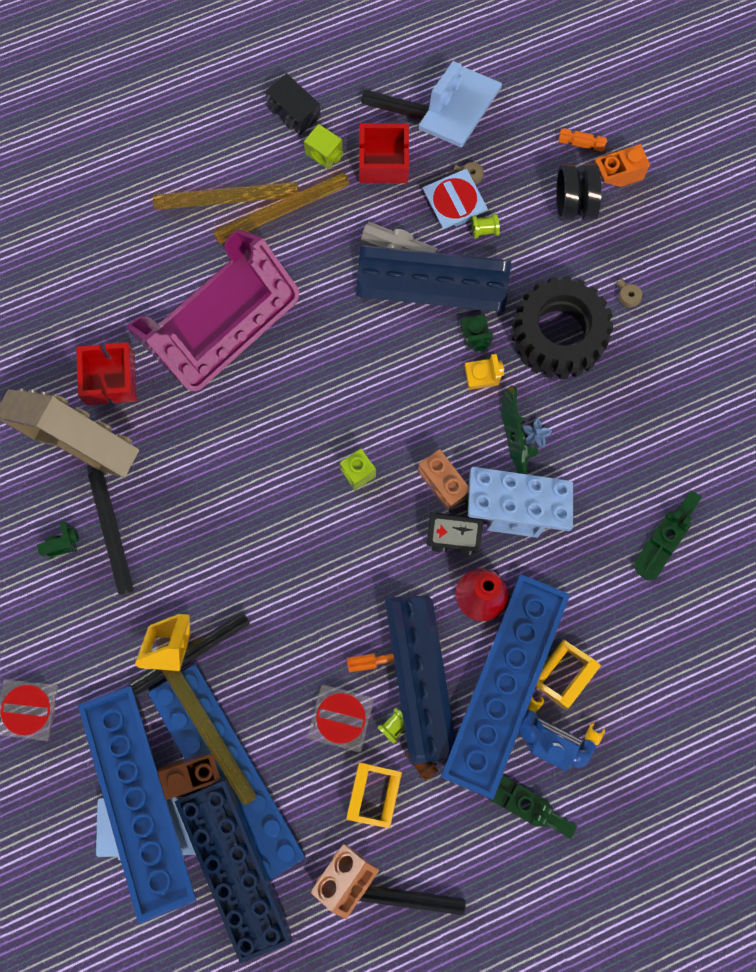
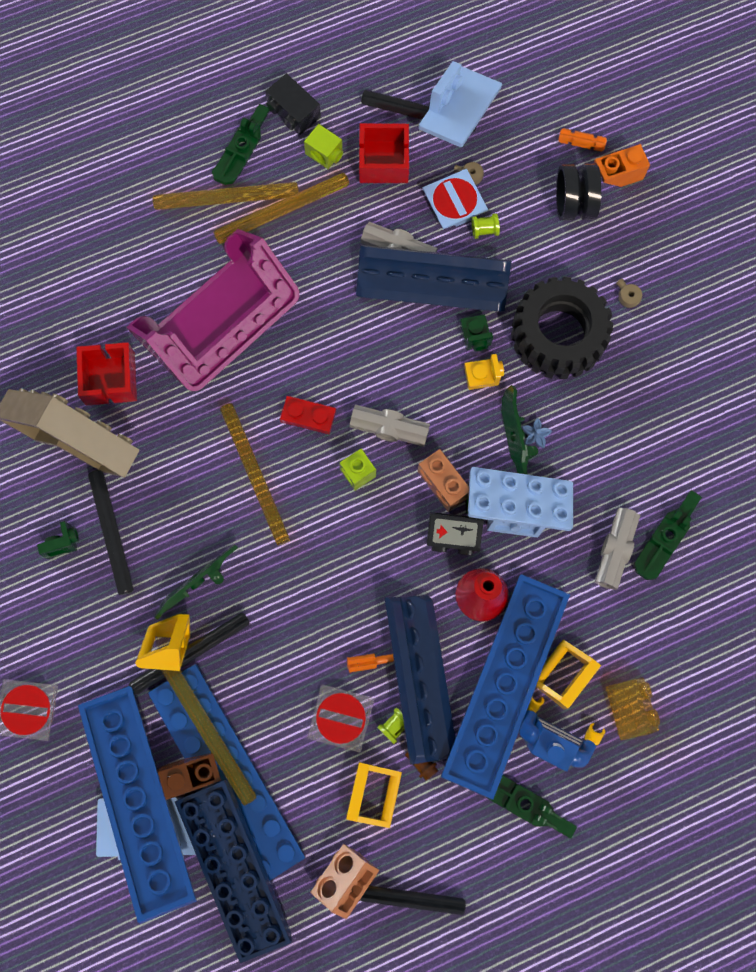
none -> dark green piece [154,544,238,620]
none -> dark green piece [212,104,270,185]
none -> clear yellow axle [220,403,290,545]
none -> red plate [280,396,336,435]
none -> light grey piece [350,405,430,447]
none -> light grey piece [594,508,640,590]
none -> clear yellow bracket [605,677,660,741]

